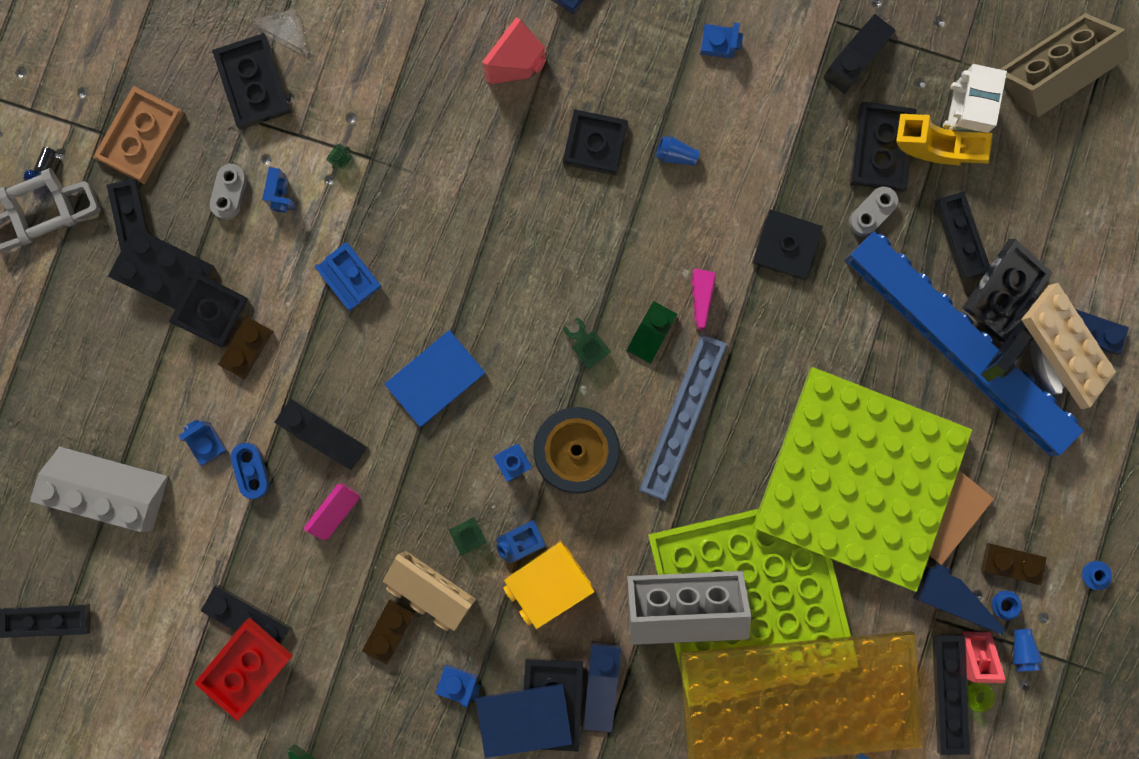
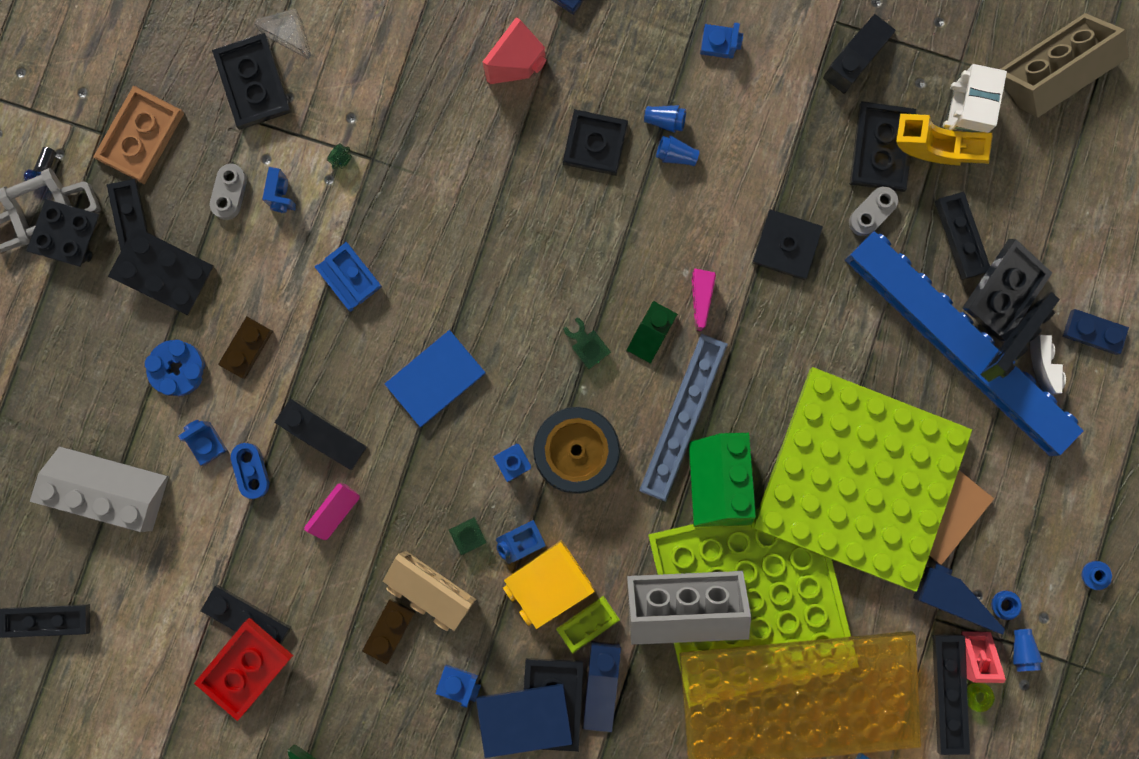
black tile [169,272,248,348] -> none
dark brown plate [981,543,1047,585] -> none
tan plate [1021,283,1116,409] -> none
none -> black hinge [26,199,99,267]
none -> blue plate [145,340,205,396]
none -> lime plate [556,595,620,653]
none -> blue cone [644,105,686,133]
none -> green slope [689,432,756,527]

